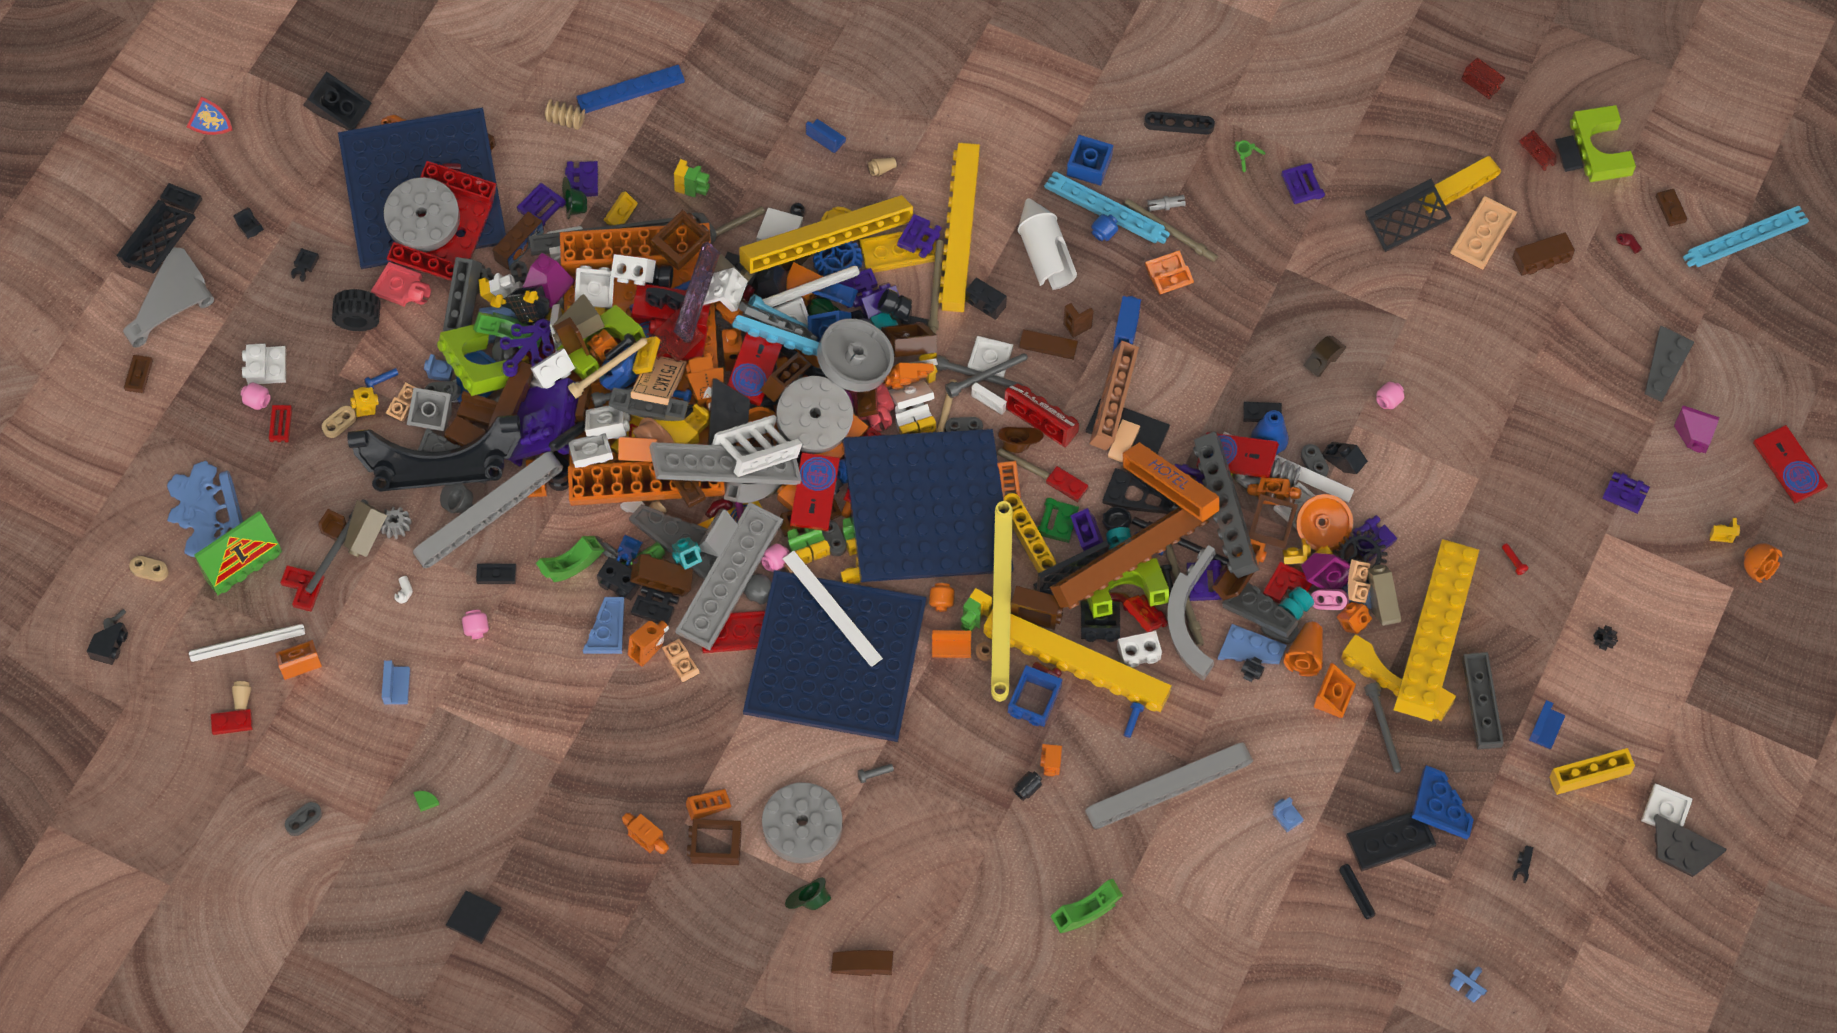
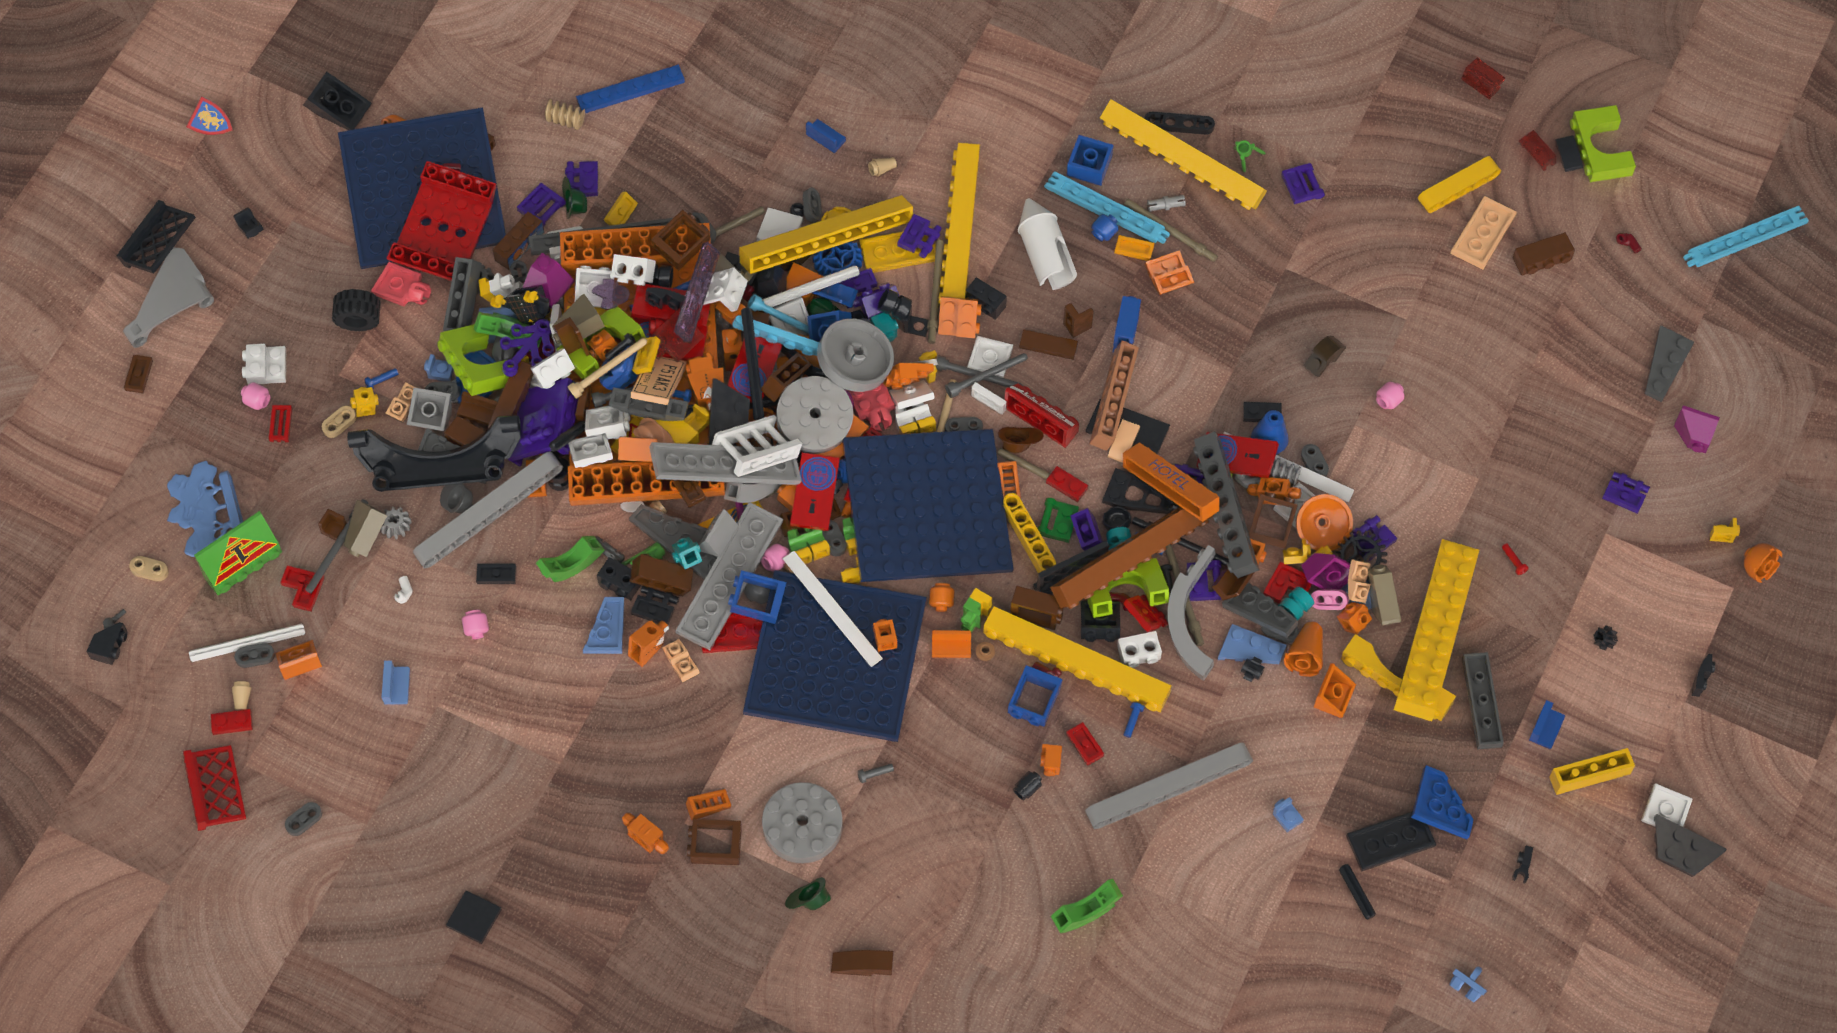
black plate [160,183,202,214] -> none
black plate [291,248,319,282] -> none
light grey piece [384,178,460,252] -> none
bright green tile [413,791,440,812] -> none
blue plate [616,535,642,566] -> none
bright green hips [674,159,710,198] -> none
dark red arm [705,498,733,519] -> none
dark grey wing [738,301,818,341] -> none
reddish brown plate [857,388,878,418] -> none
reddish brown window [881,323,937,357] -> none
light yellow piece [991,501,1012,702] -> none
black slope [1322,442,1368,474] -> none
dark grey piece [1364,682,1401,773] -> none
black fence [1365,178,1452,252] -> none
reddish brown plate [1655,189,1688,227] -> none
red tile [1753,425,1828,504] -> none
none -> red fence [183,745,246,831]
none -> dark grey plate [234,643,275,668]
none -> clear purple plate [592,279,630,309]
none -> blue window [728,570,787,624]
none -> black axle [741,308,764,420]
none -> dark grey plate [803,187,822,223]
none -> orange brick [873,619,897,652]
none -> orange plate [938,296,981,338]
none -> red plate [1066,722,1104,766]
none -> yellow brick [1100,99,1267,210]
none -> light orange tile [1114,235,1155,261]
none -> black slope [1692,654,1715,697]

